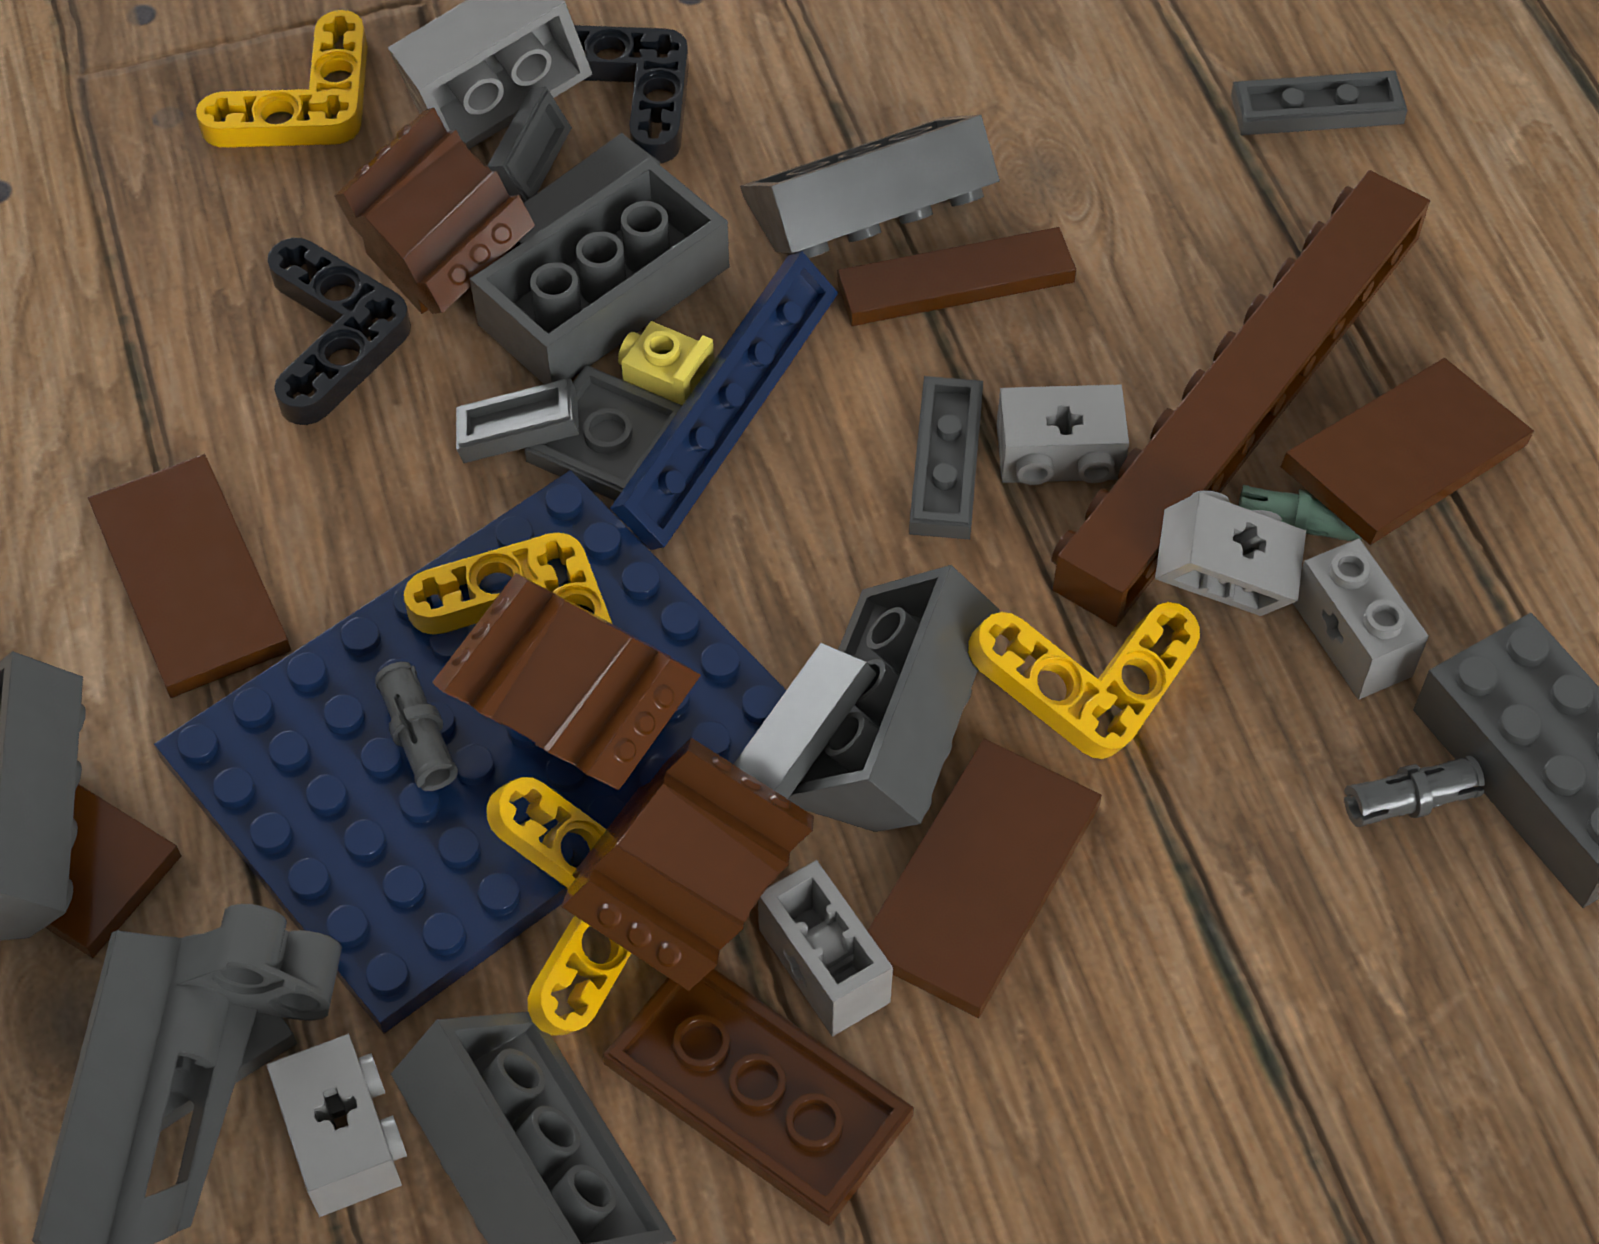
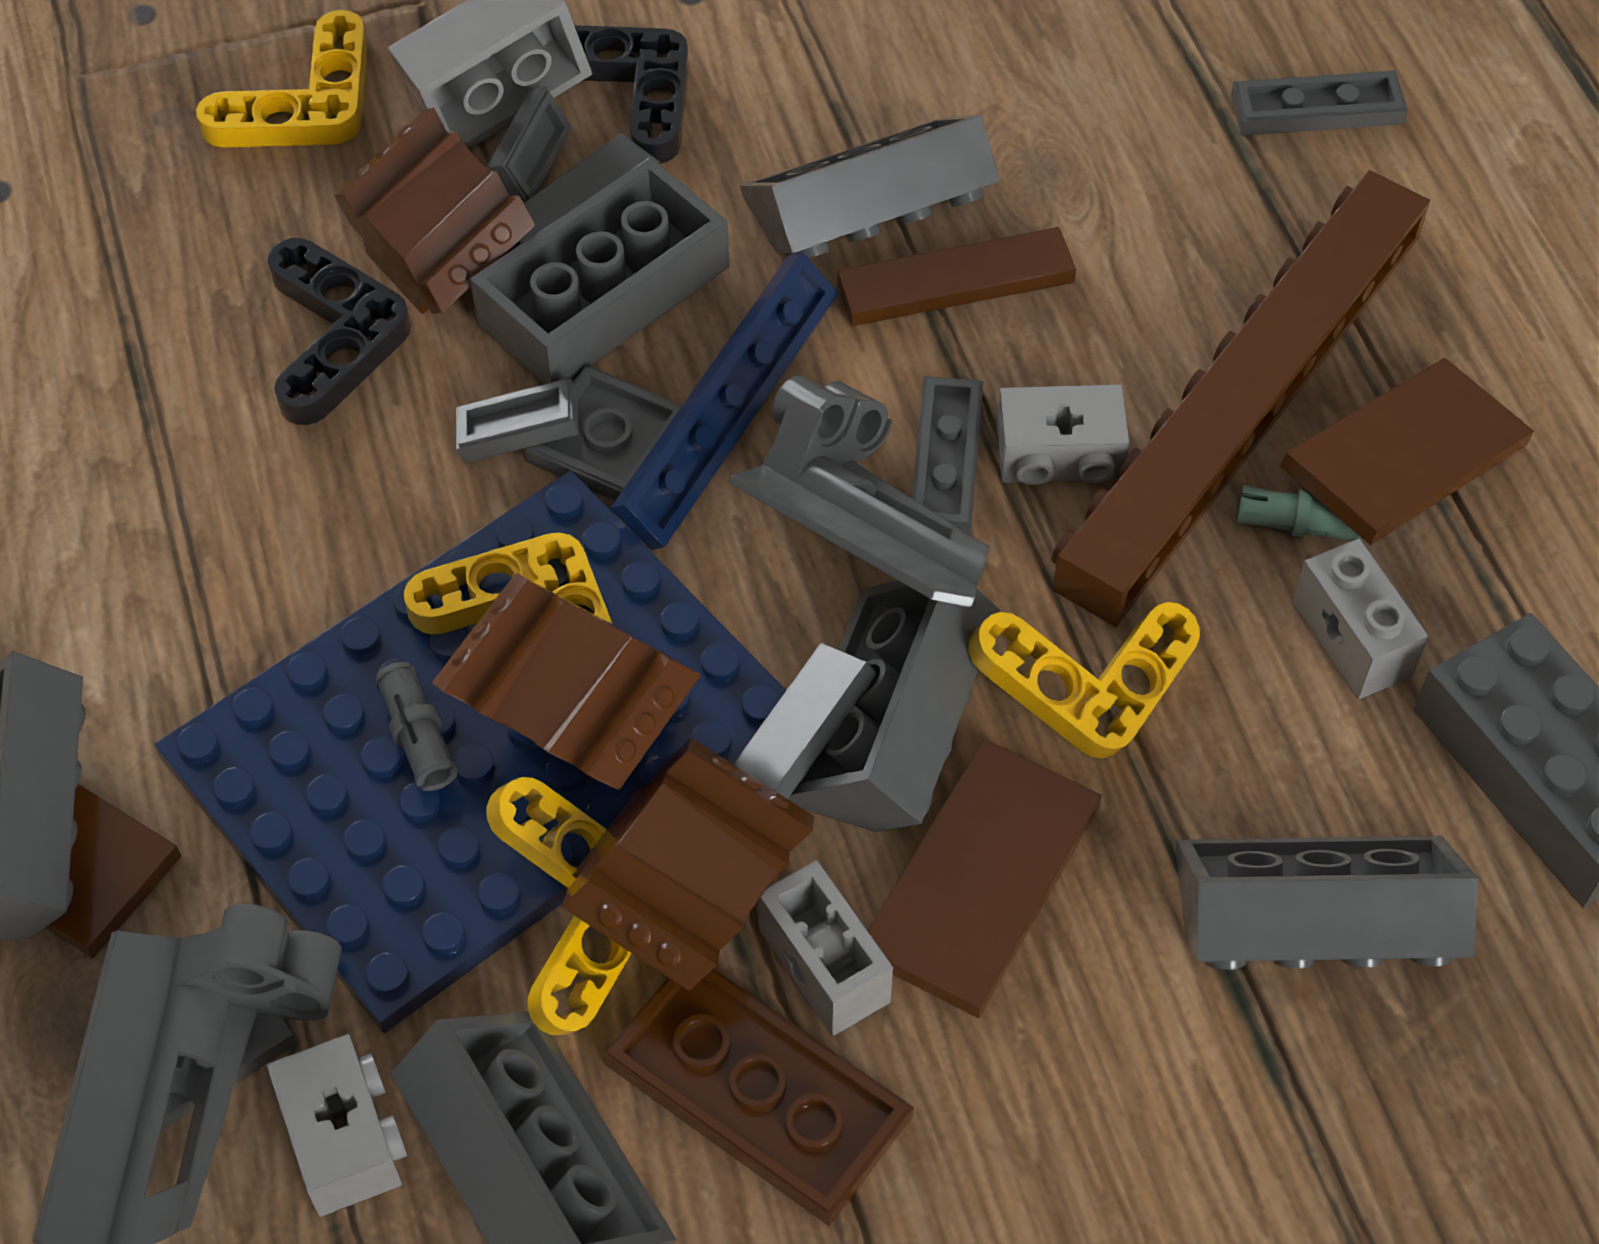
reddish brown tile [88,454,292,699] -> none
light yellow brick [618,321,714,405] -> none
light grey brick [1155,491,1306,616] -> none
dark grey pin [1344,756,1485,827] -> none
none -> dark grey panel [729,375,990,607]
none -> dark grey slope [1176,836,1478,970]

